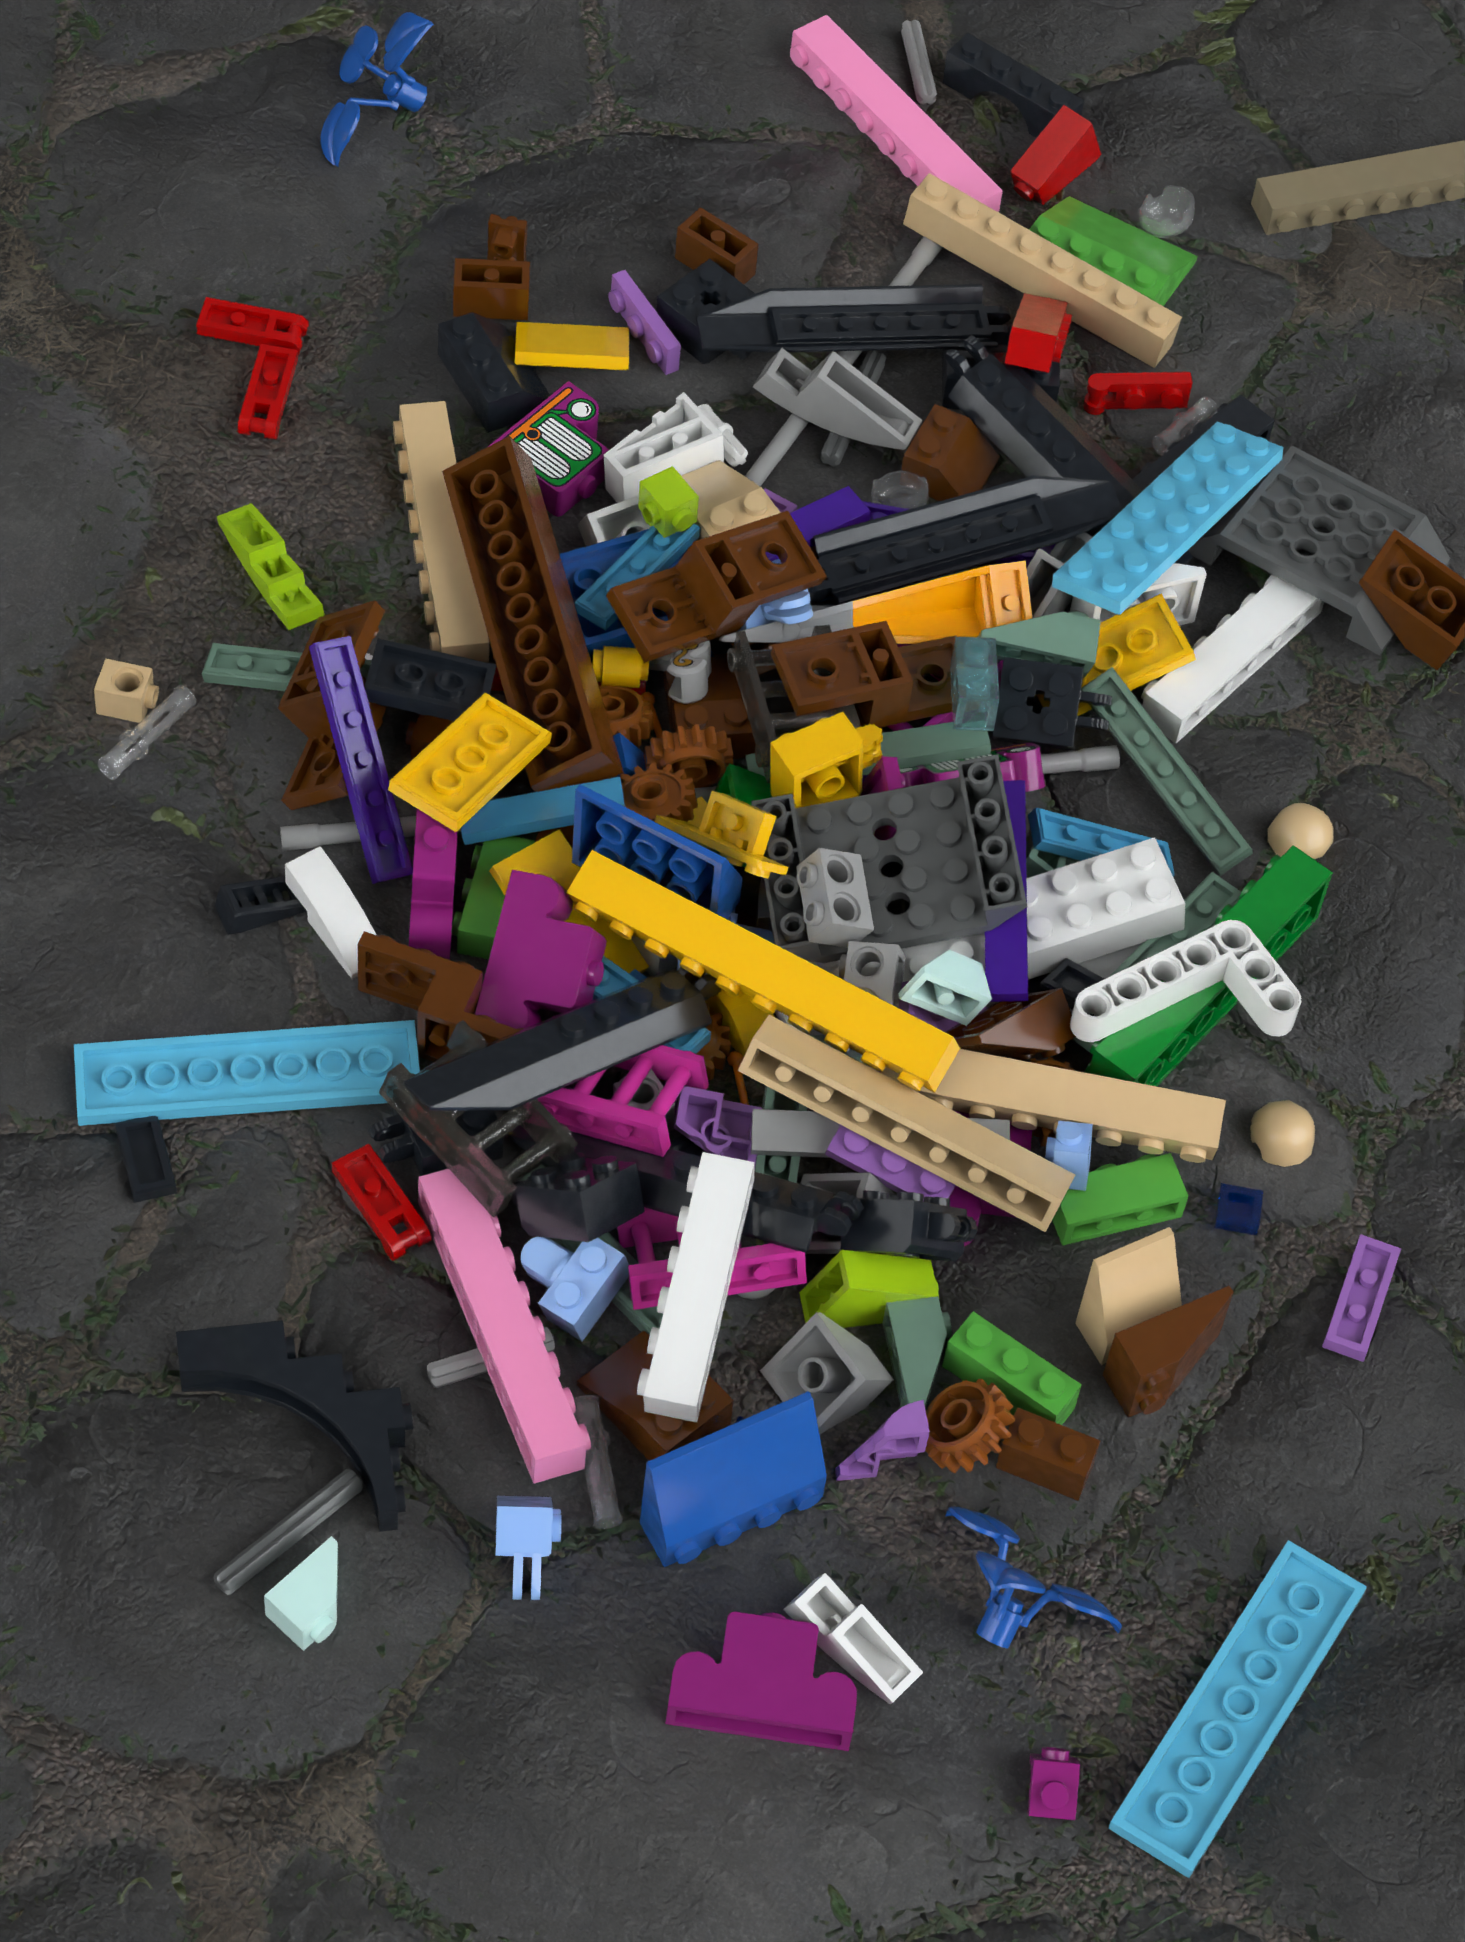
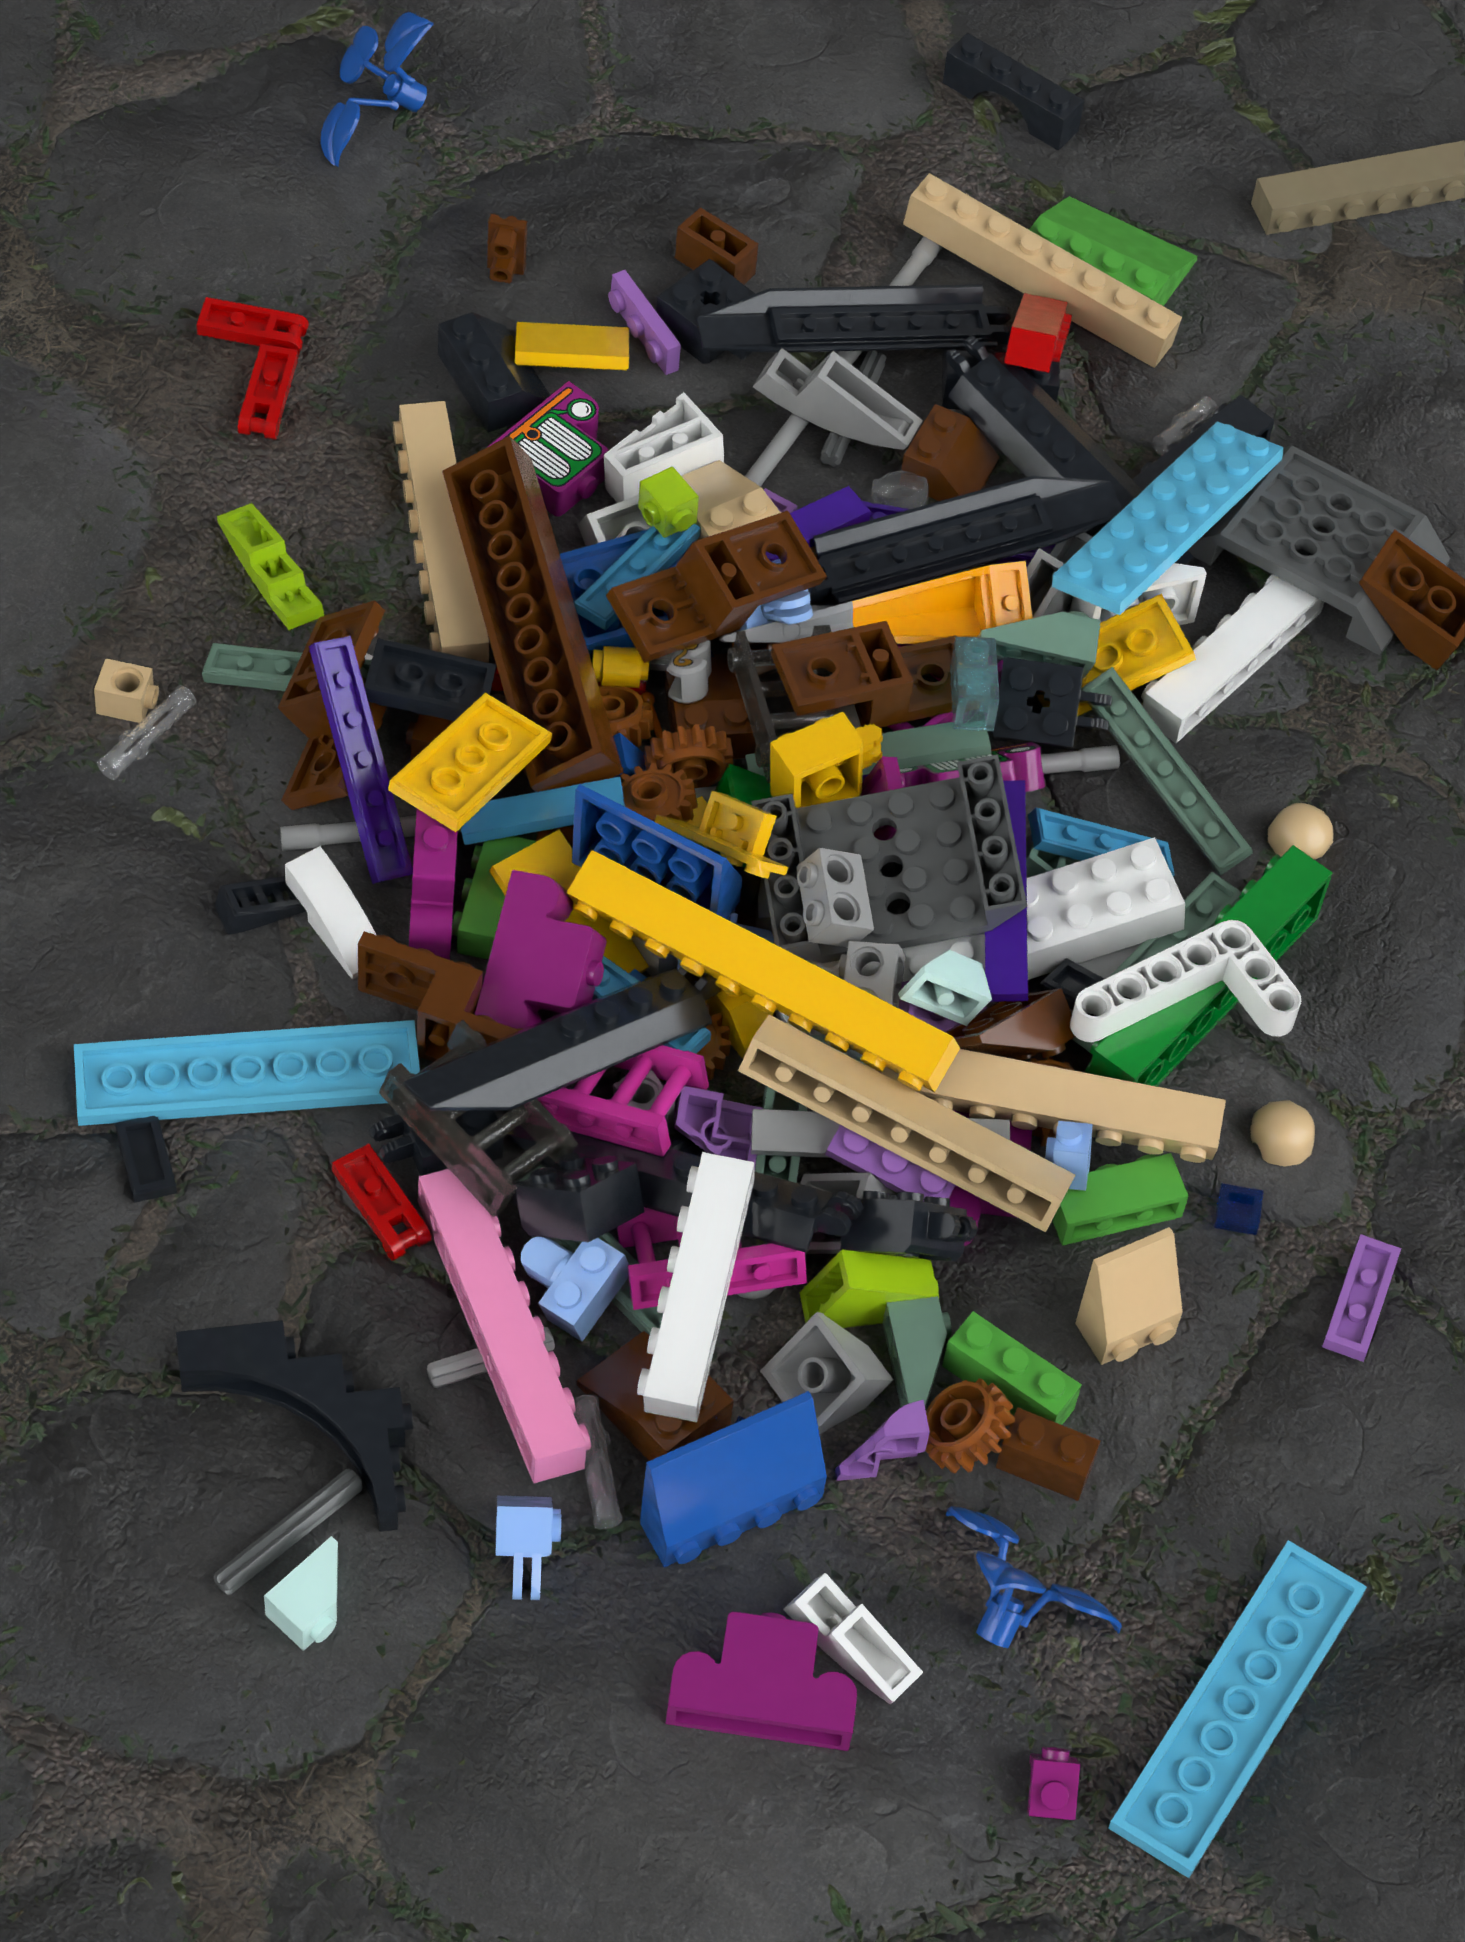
reddish brown brick [453,258,530,320] -> none
white axle [698,404,748,467] -> none
orange hinge [727,1051,749,1105] -> none
bright pink brick [790,15,1003,212] -> none
light grey axle [901,20,937,105] -> none
red slope [1010,105,1101,205] -> none
red plate [1083,372,1193,415] -> none
reddish brown slope [1103,1286,1234,1418] -> none
clear hair [1138,185,1195,238] -> none

